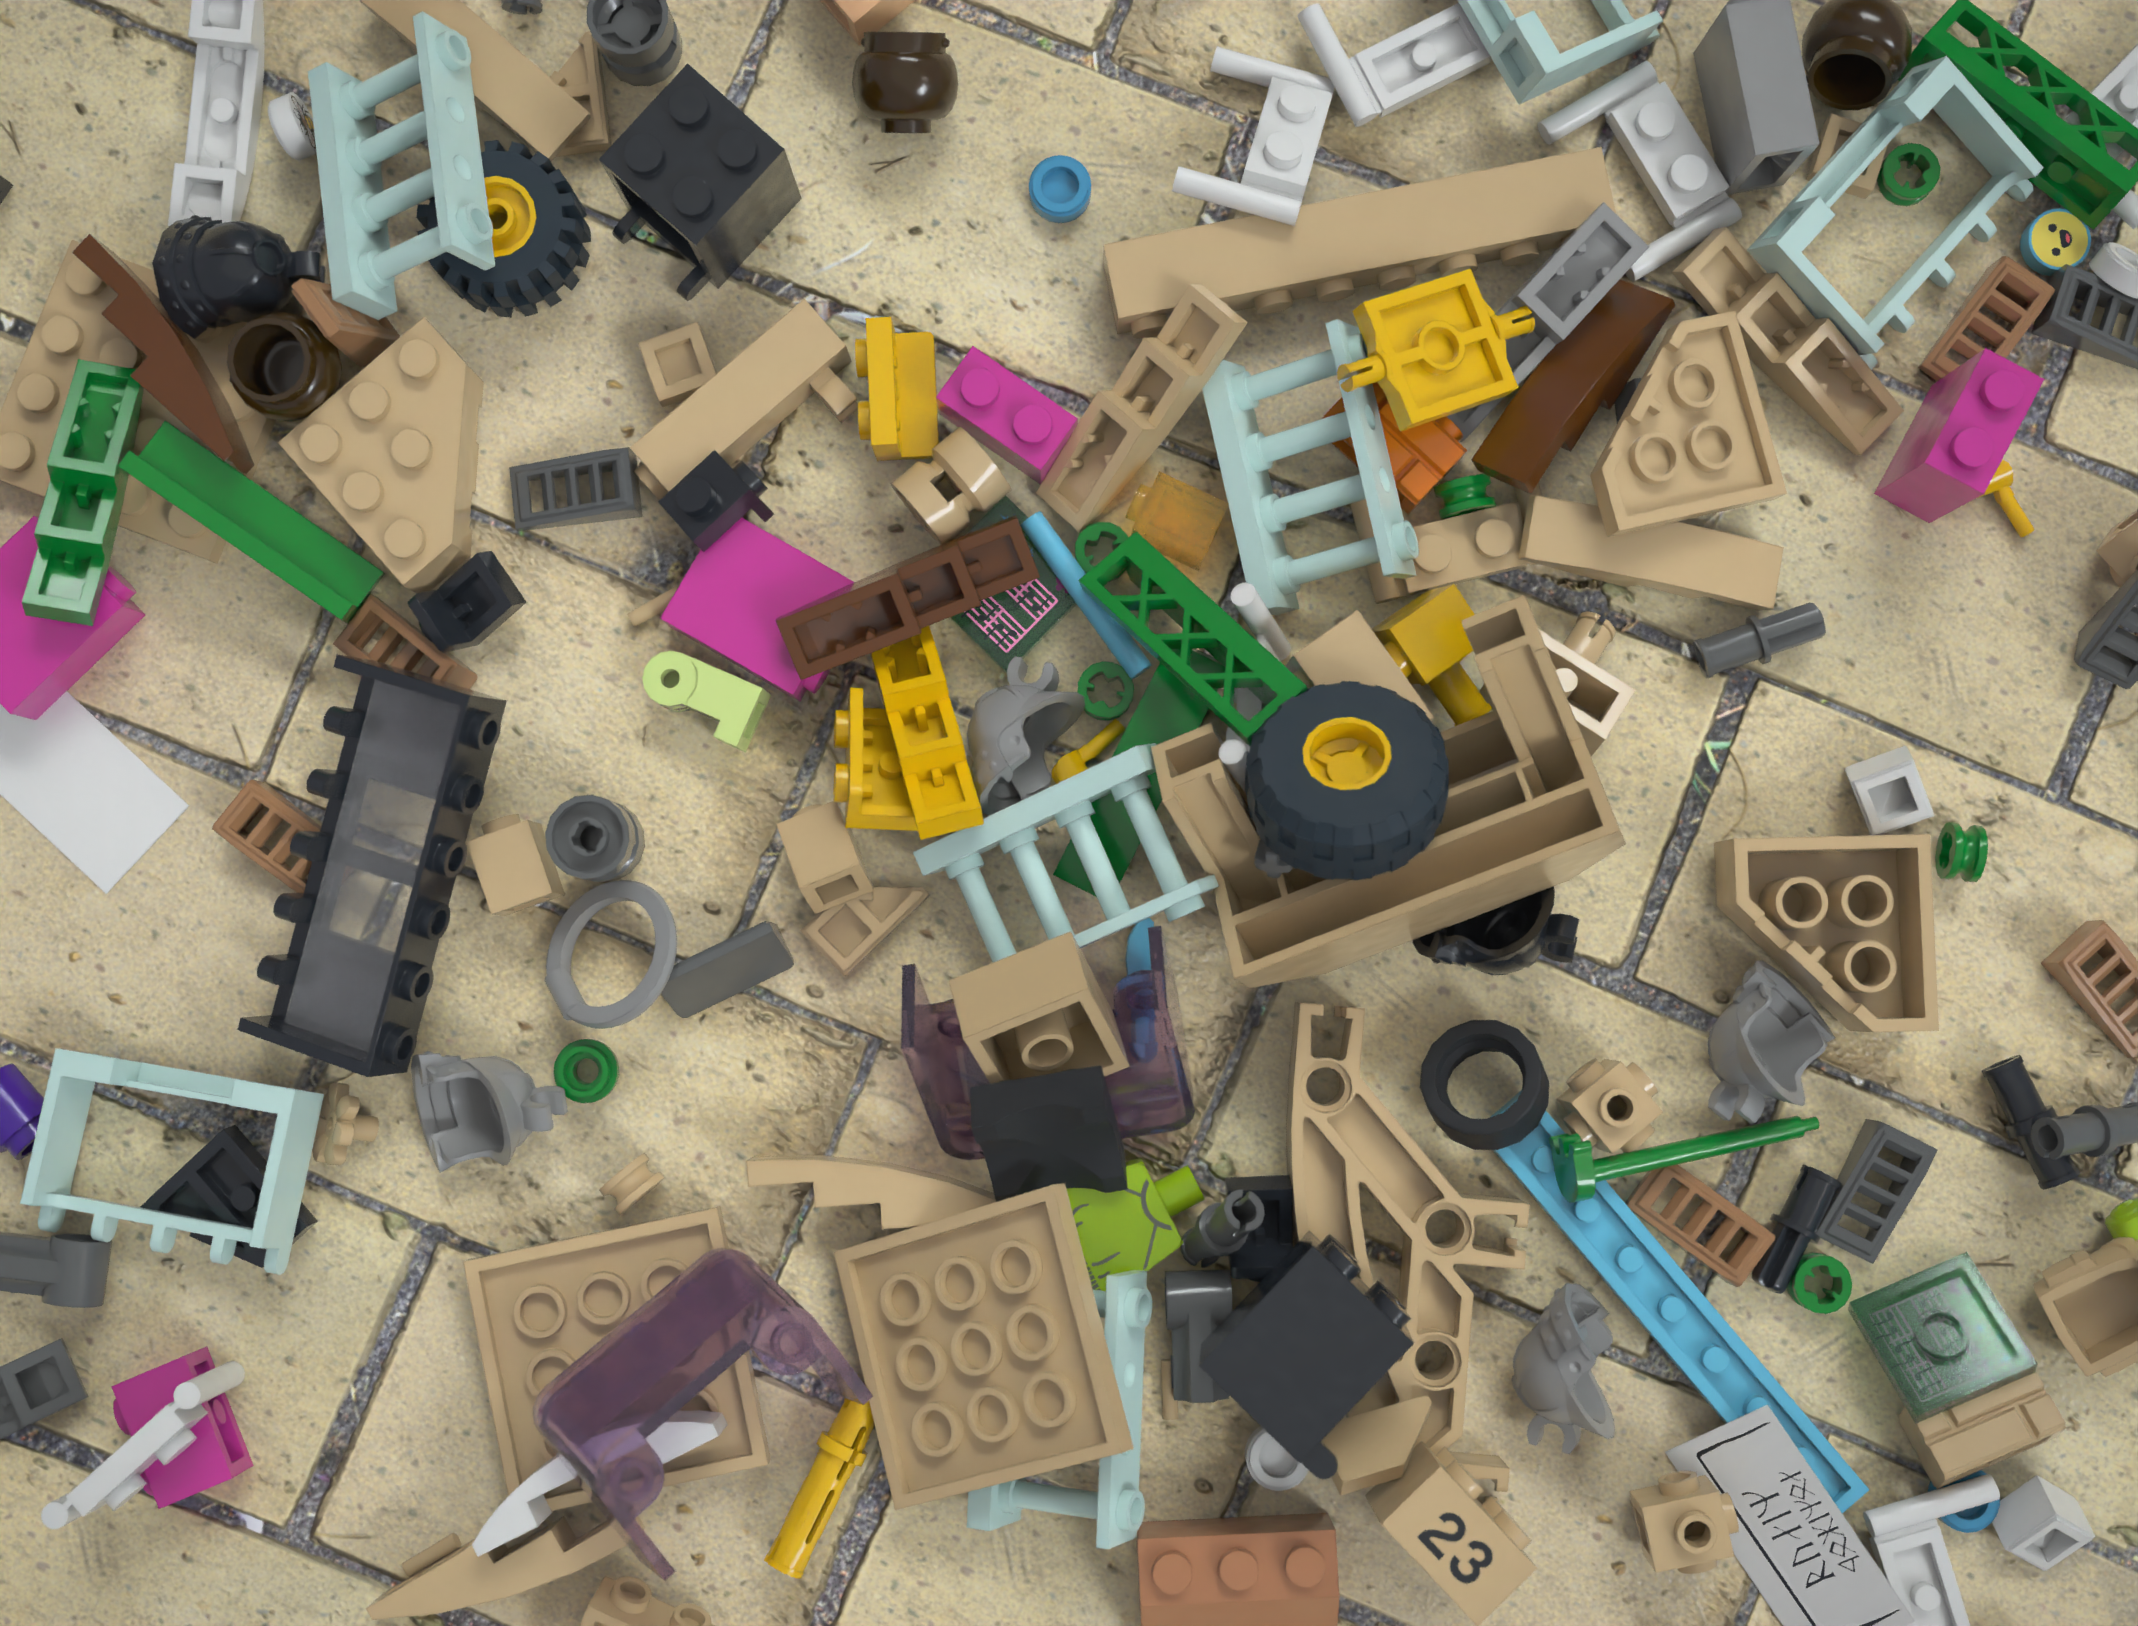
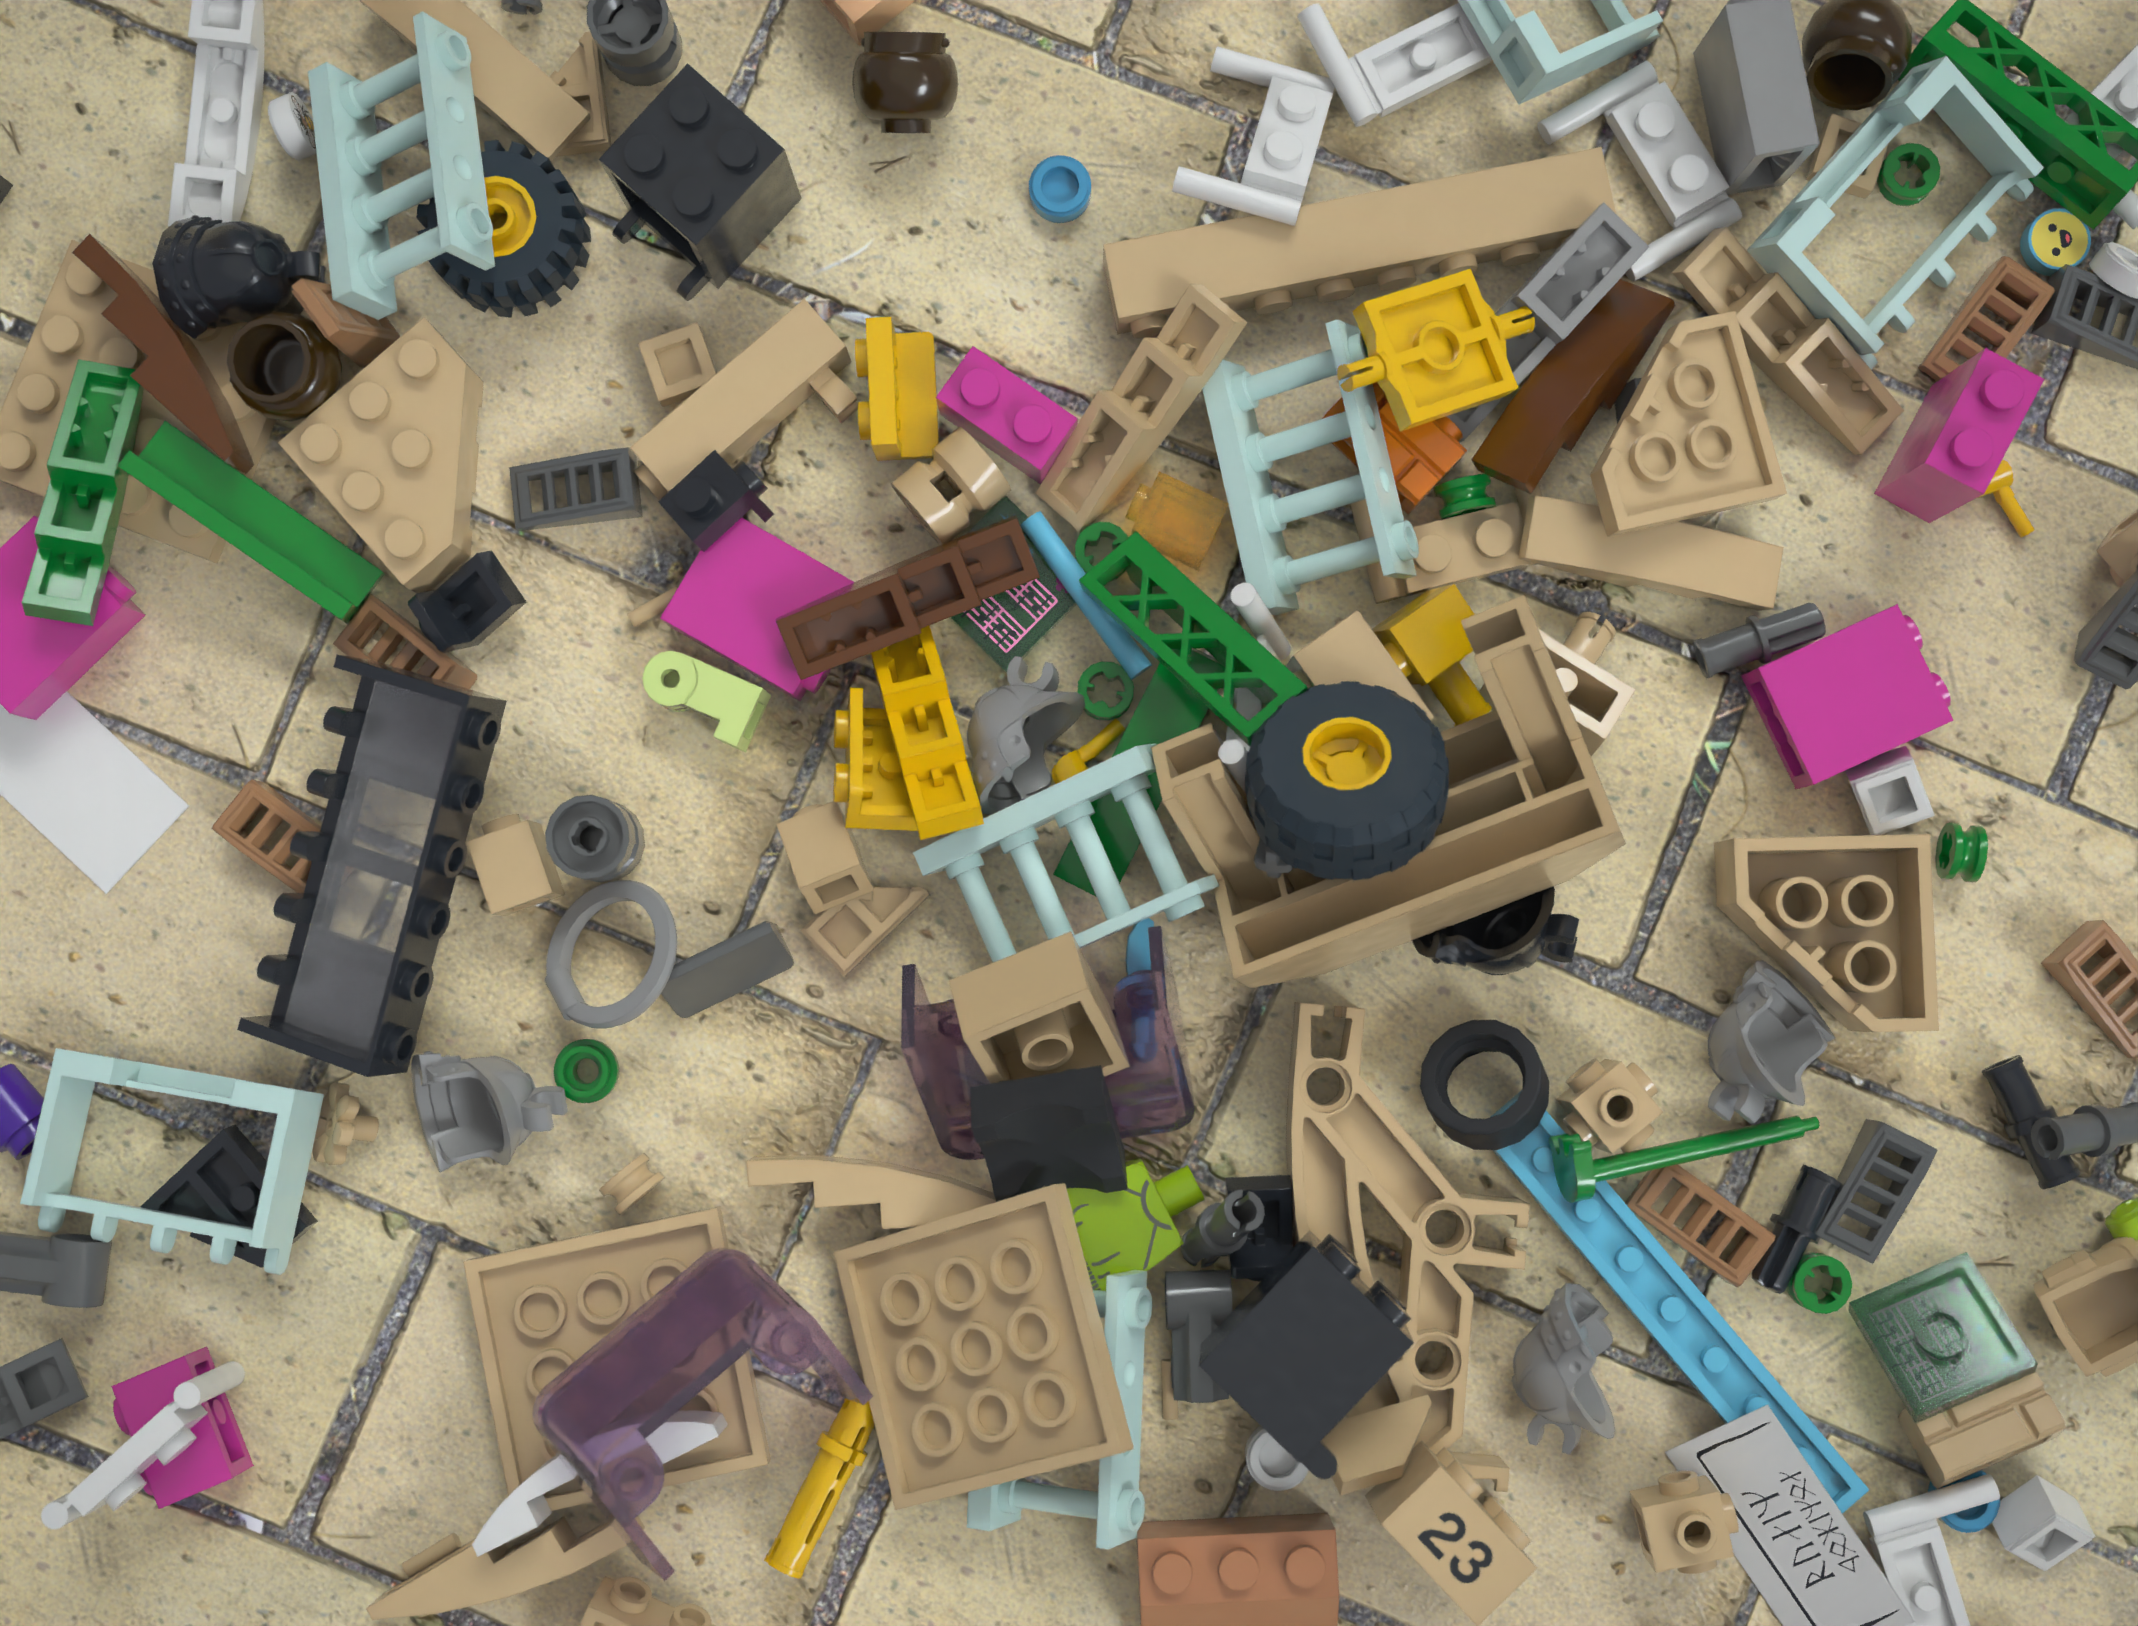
none -> dark pink brick [1741,604,1954,789]

